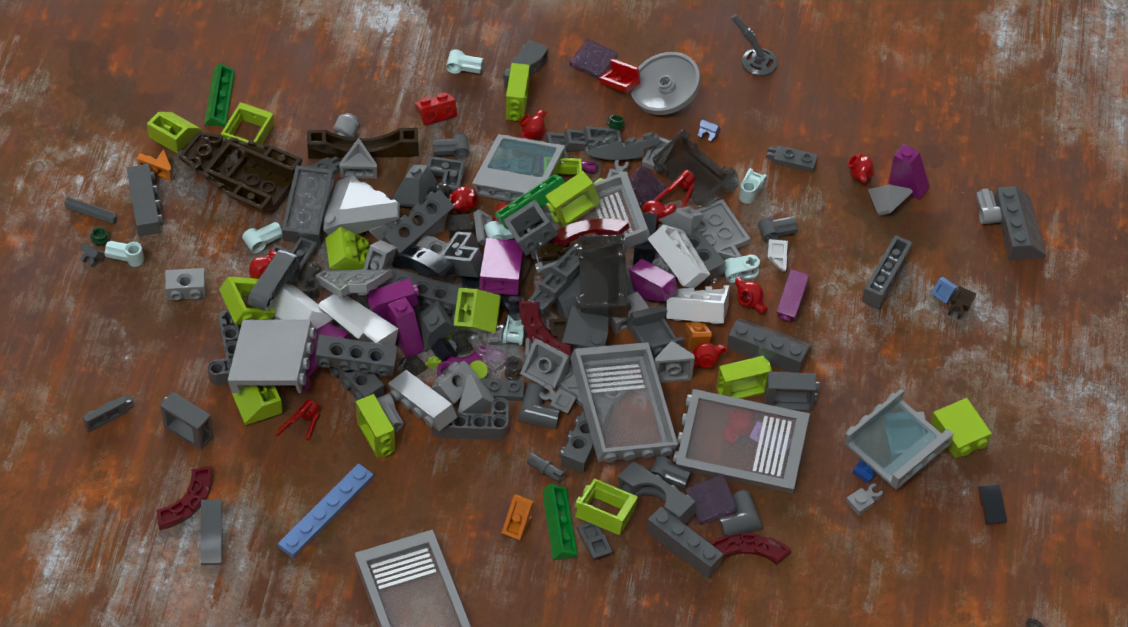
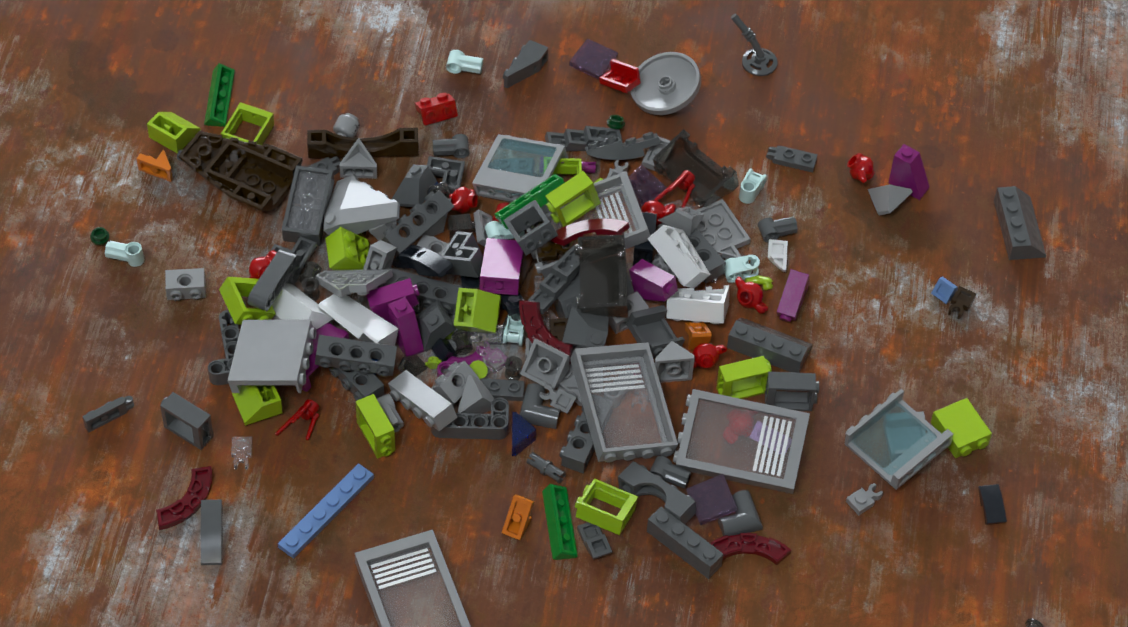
dark grey axle [64,197,117,223] -> none
dark grey tile [80,243,105,267] -> none
dark grey brick [126,164,163,237] -> none
light aqua piece [242,222,283,253] -> none
lime window [506,63,530,121] -> none
red piece [519,109,547,140] -> none
tile [698,119,721,142] -> none
blue tile [853,459,878,484] -> none
dark grey brick [862,235,912,309] -> none
light grey piece [976,189,1002,224] -> none
none -> clear plate [231,436,253,470]
none -> clear blue slope [512,412,536,456]
none -> lime arm [745,275,773,290]

